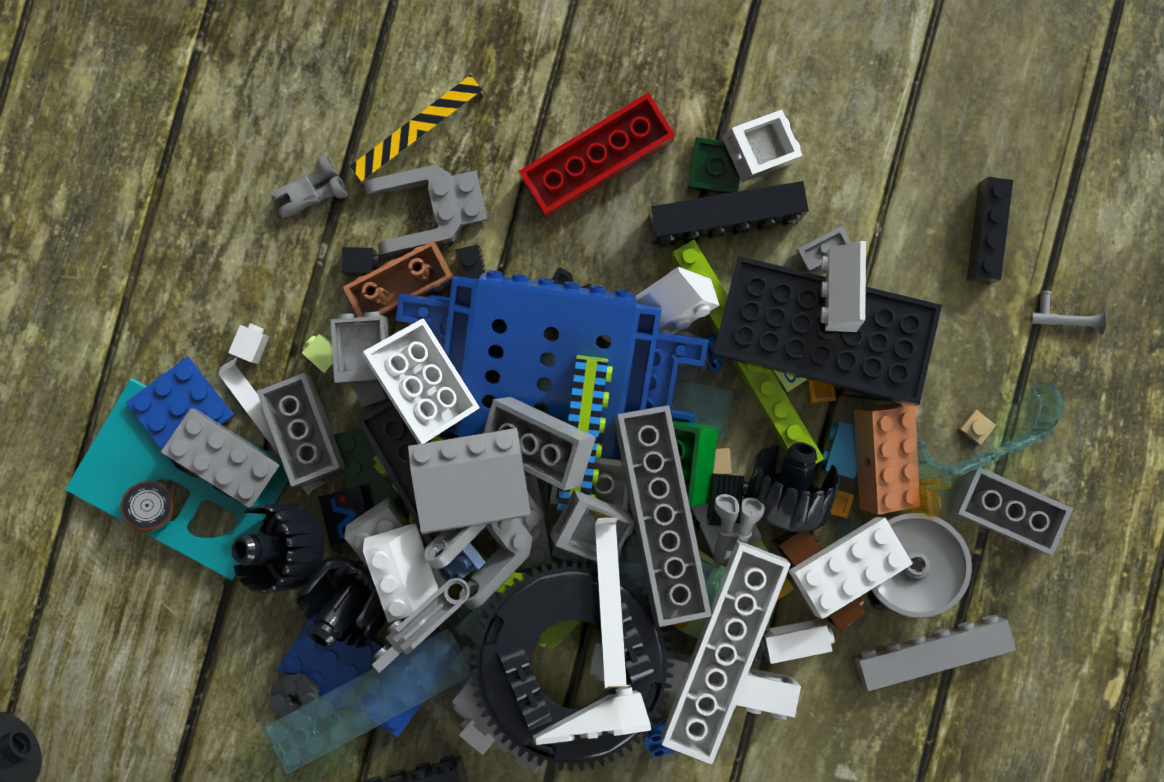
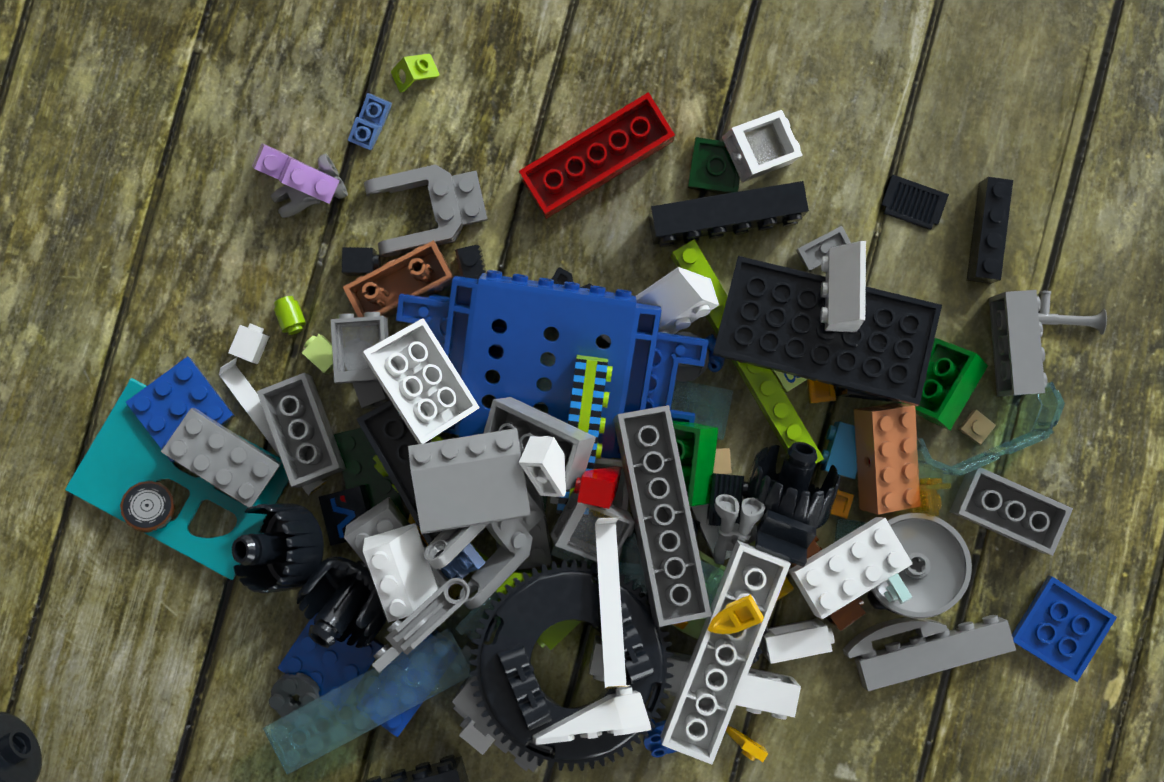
sticker [350,75,484,184] -> none
none -> lavender arch [252,143,340,204]
none -> lime brick [274,296,306,335]
none -> medium blue slope [348,93,392,150]
none -> lime bracket [391,54,440,93]
none -> white slope [519,436,566,497]
none -> red slope [574,466,622,509]
none -> yellow plate [708,594,764,634]
none -> yellow plate [726,725,768,762]
none -> black panel [755,510,816,567]
none -> light grey slope [843,617,948,658]
none -> black window [881,174,949,230]
none -> light aqua plate [883,573,912,604]
none -> green slope [899,338,988,430]
none -> light grey brick [989,290,1048,397]
none -> blue plate [1012,575,1117,682]

